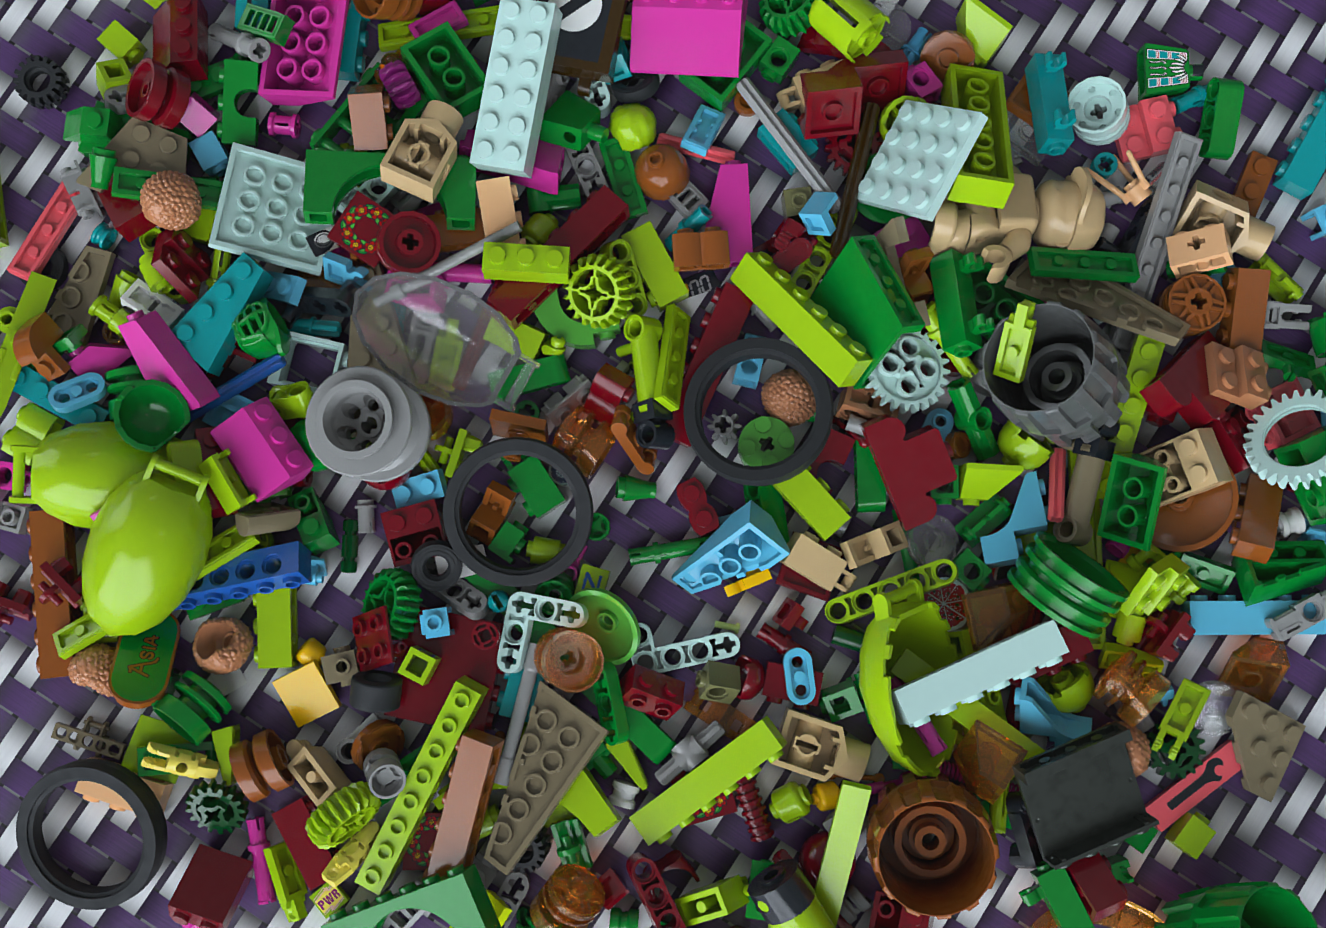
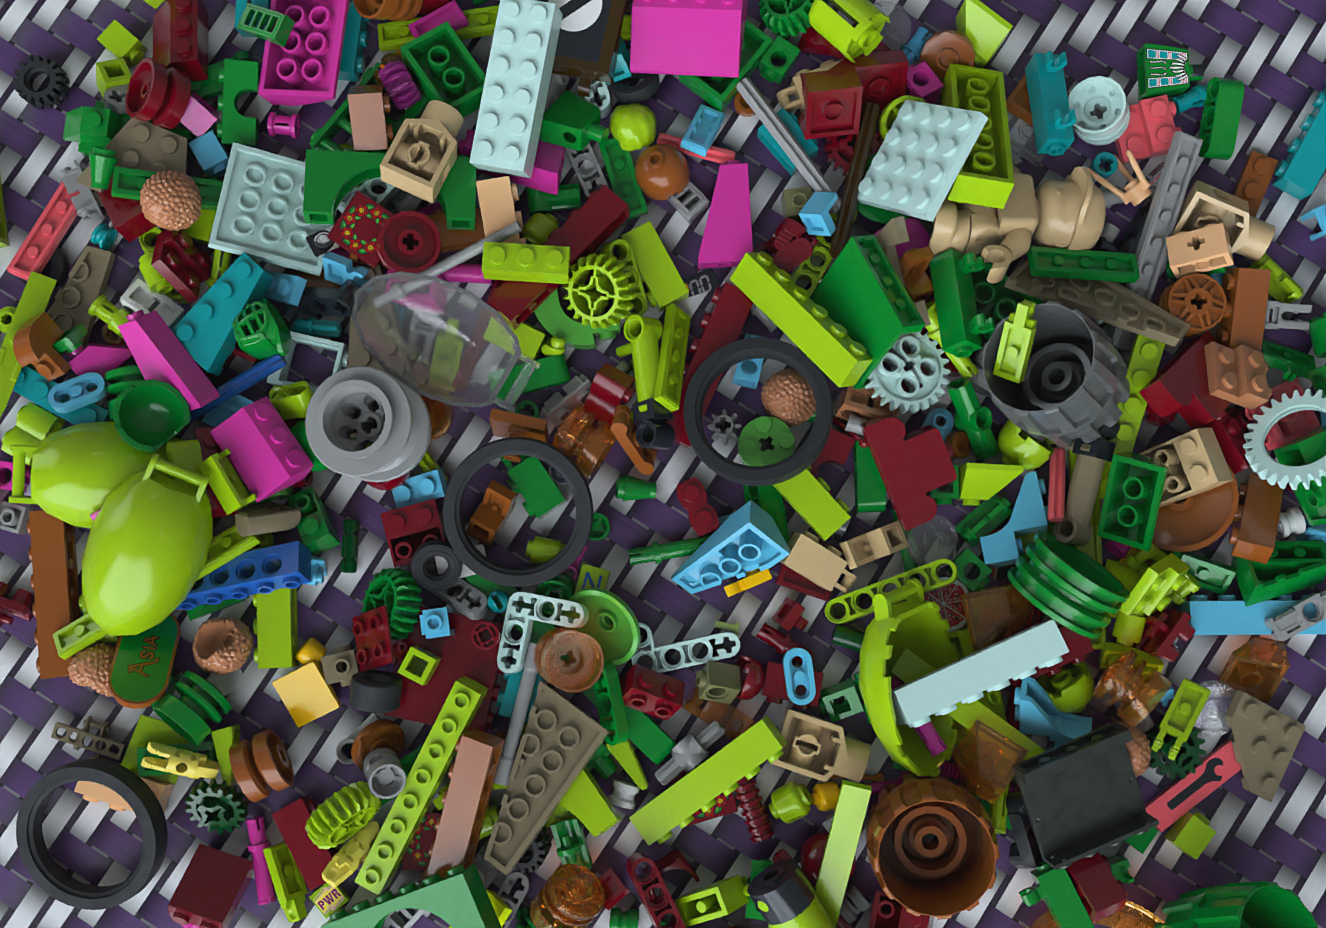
dark red hips [38,556,83,609] -> none
lime cone [108,269,142,309] -> none
light grey pin [208,23,271,63] -> none
tan brick [286,739,352,807] -> none
light grey pin [355,499,377,533] -> none
lime hips [434,428,483,478] -> none
green brick [488,520,529,564] -> none
teal pin [664,204,713,251] -> none
dark orange brick [671,226,730,272] -> none

